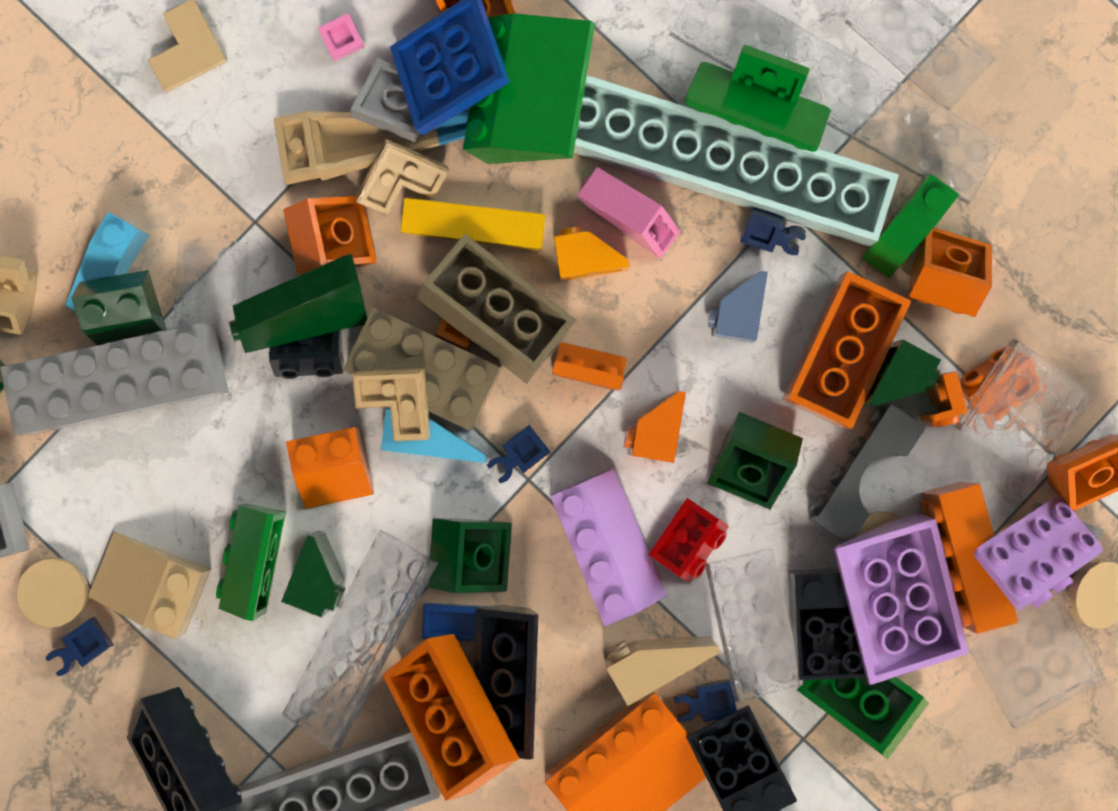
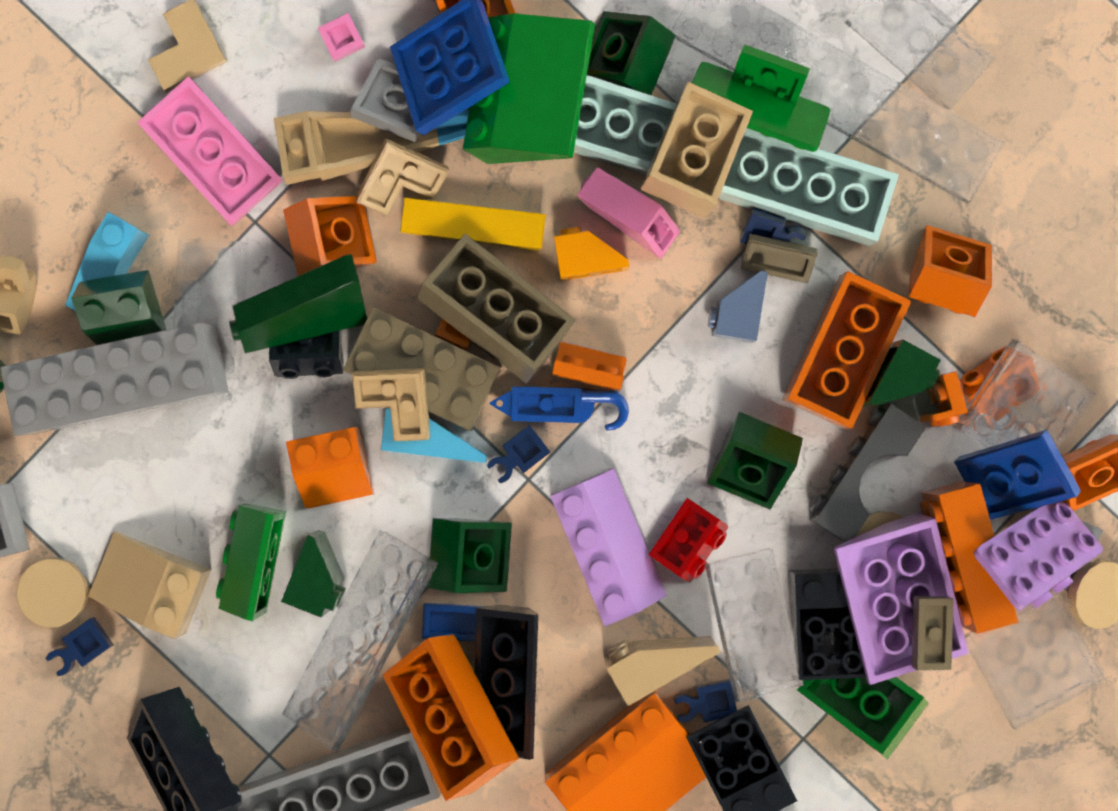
orange slope [623,391,686,463] -> none
green slope [861,173,960,278] -> none
none -> bright pink plate [137,76,284,226]
none -> blue plate [490,386,629,431]
none -> dark green slope [587,11,676,95]
none -> tan slope [640,82,753,218]
none -> dark tan tile [741,234,817,284]
none -> dark tan plate [912,596,954,671]
none -> blue tile [954,429,1081,520]

